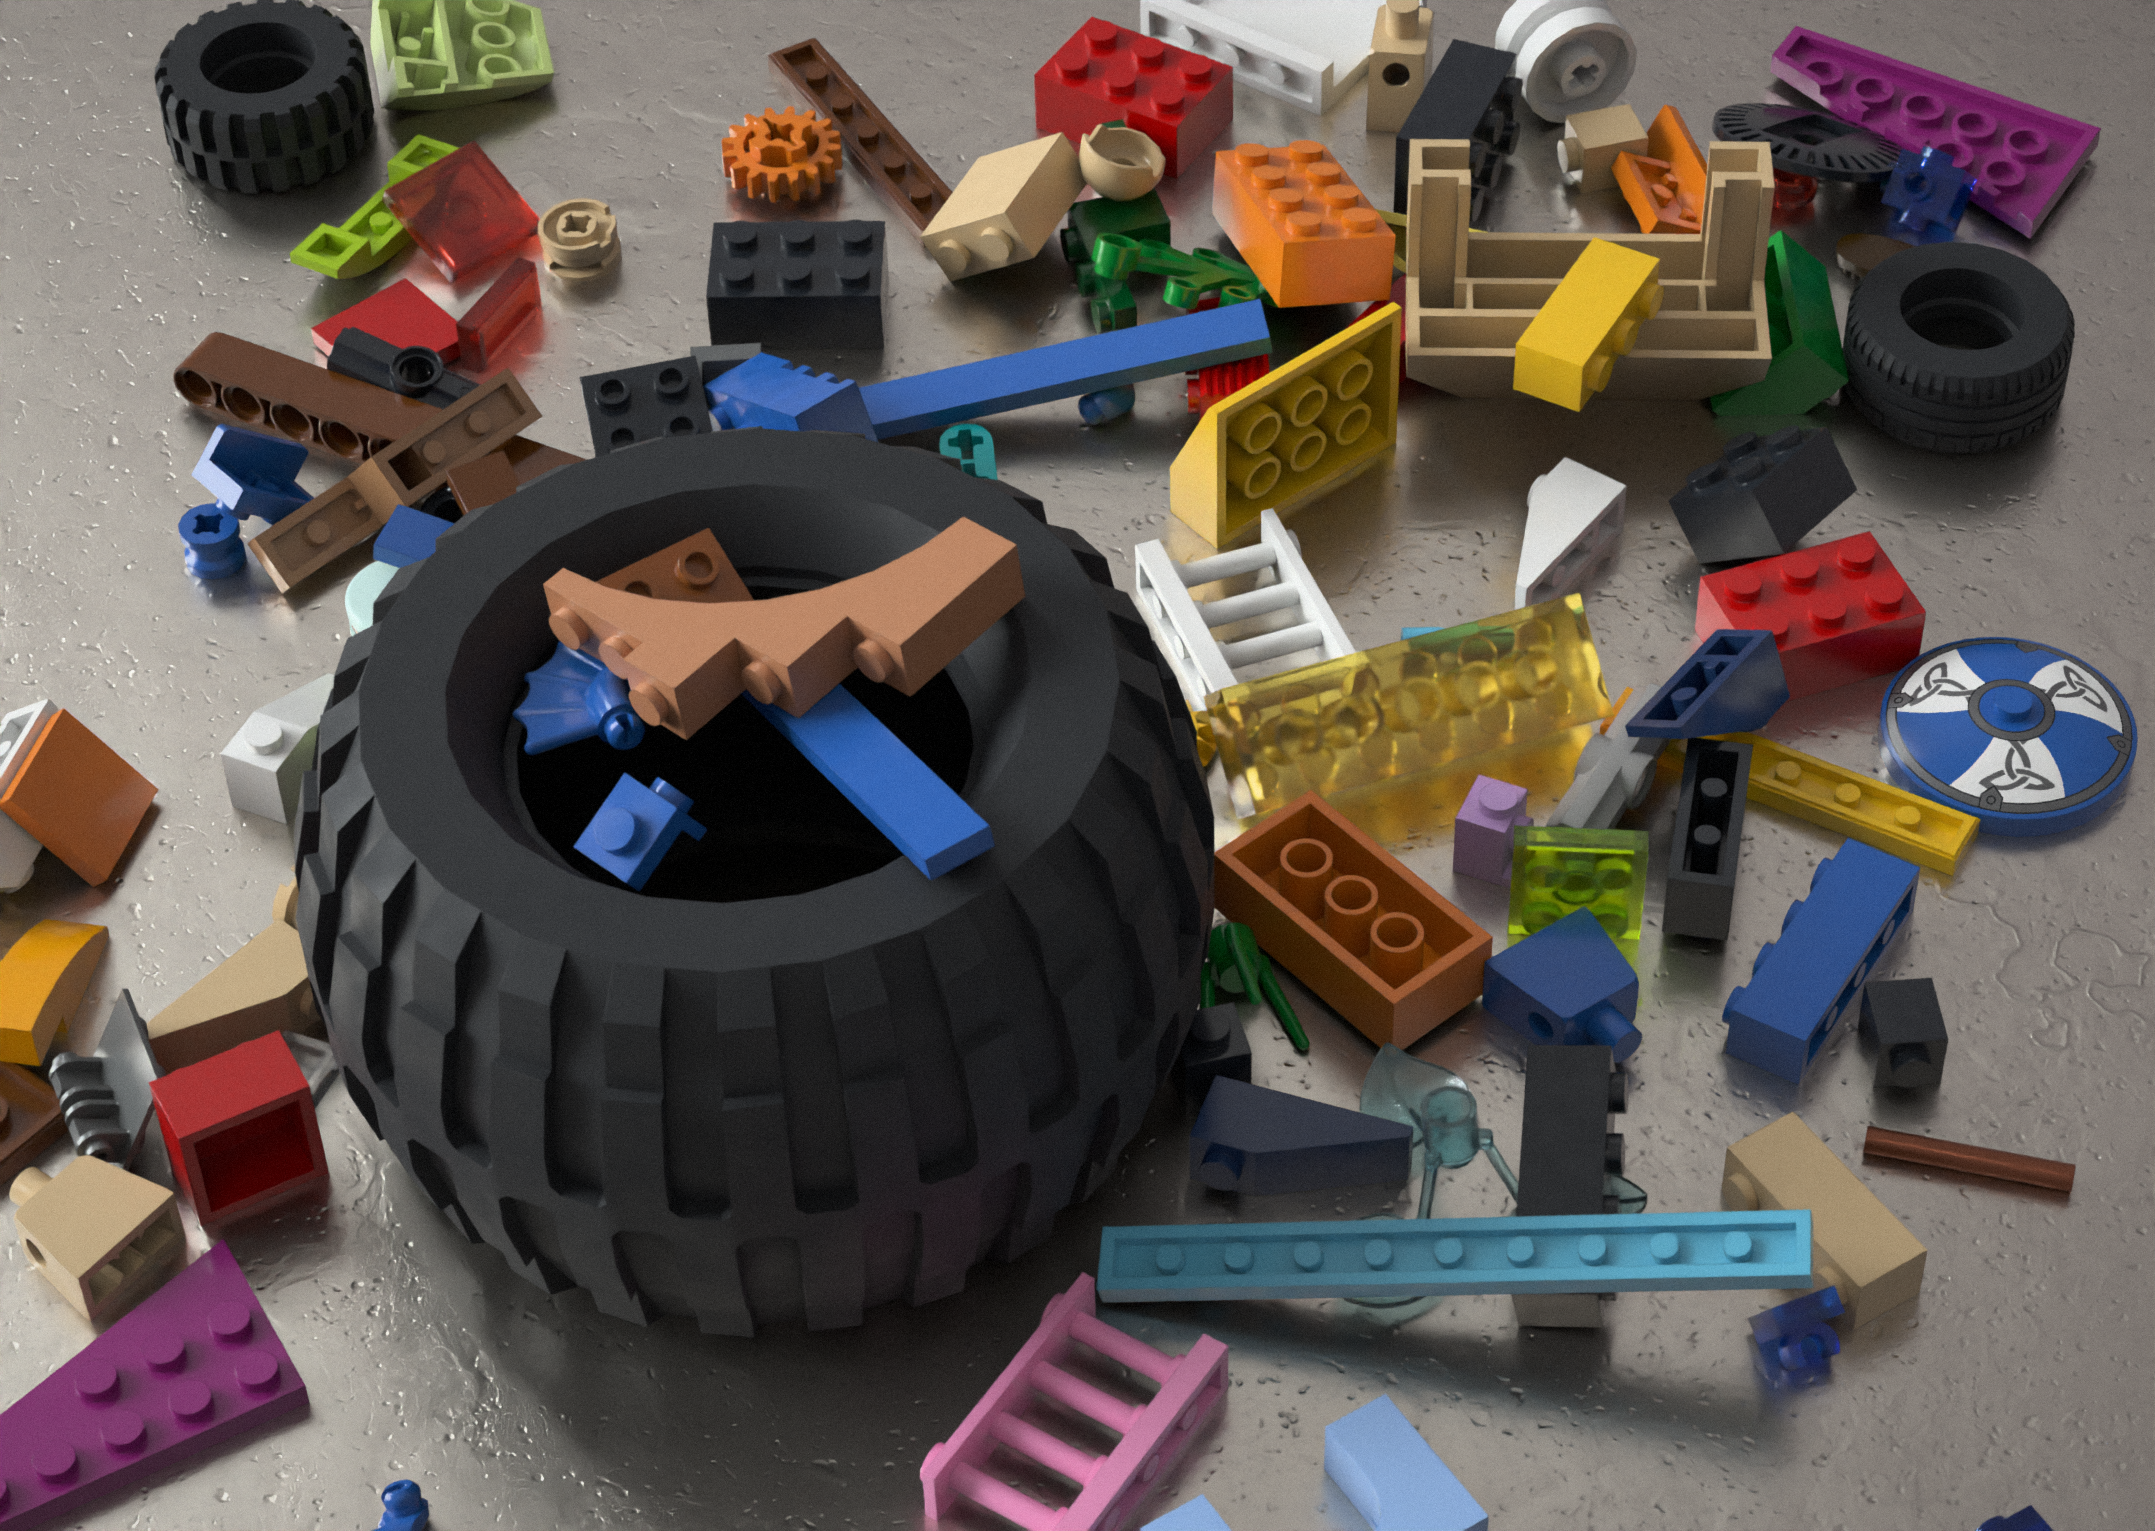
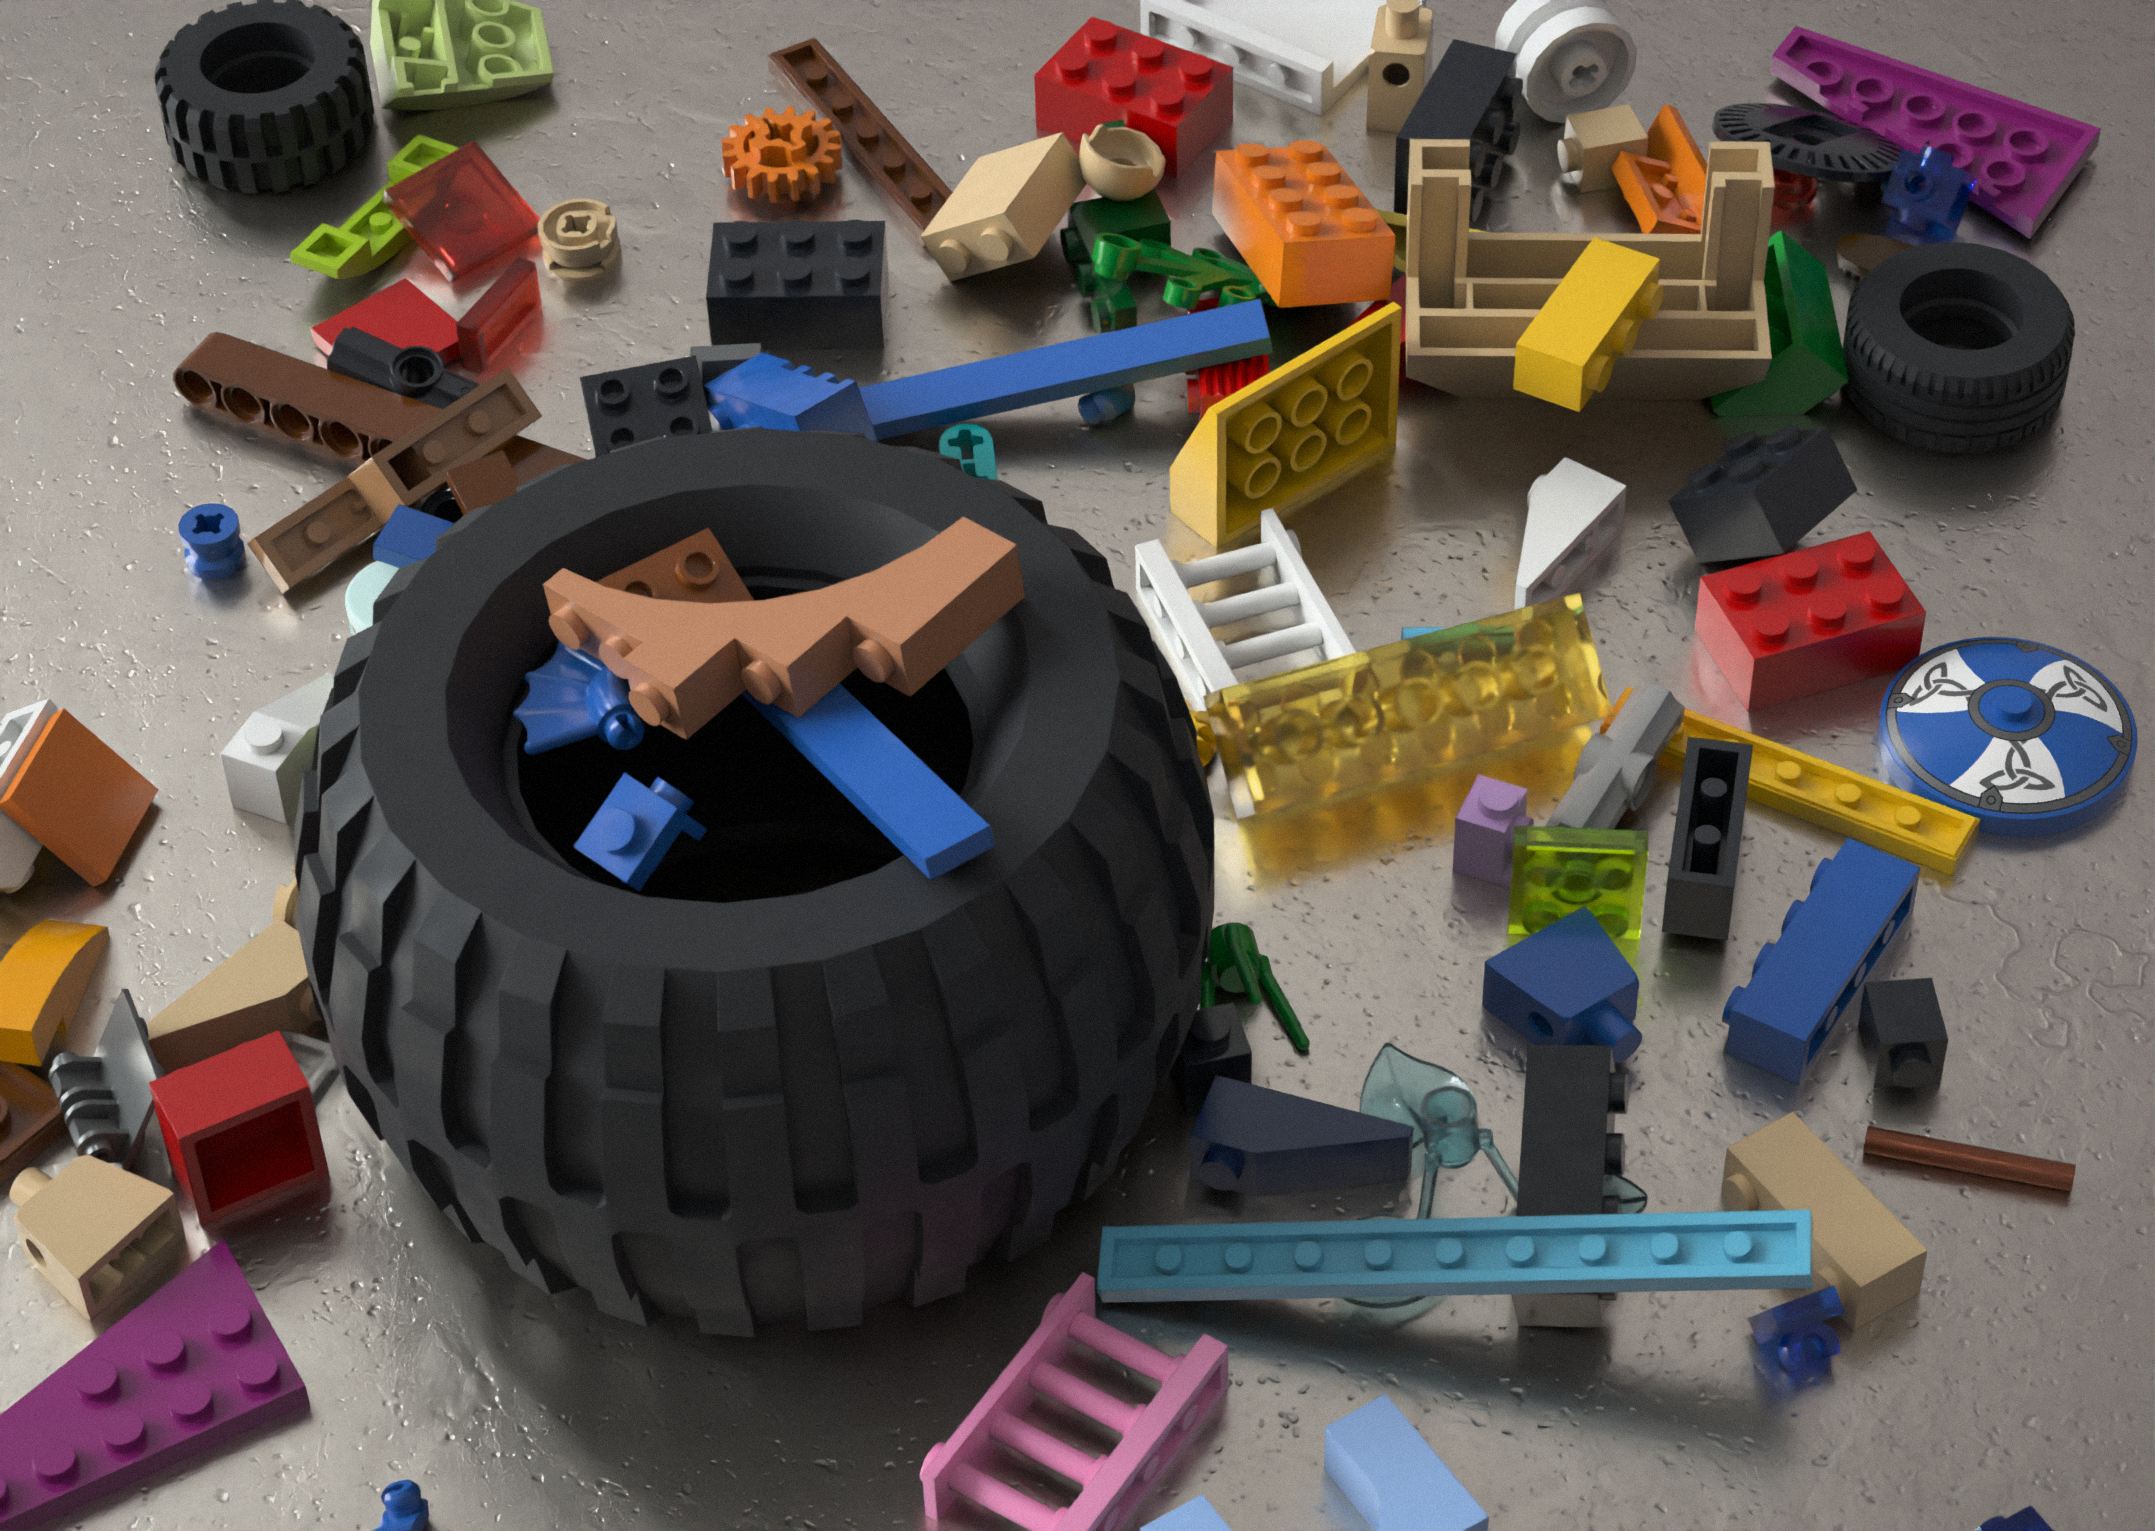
blue bracket [192,424,314,525] -> none
orange brick [1214,790,1493,1057] -> none
dark blue slope [1625,629,1790,739] -> none

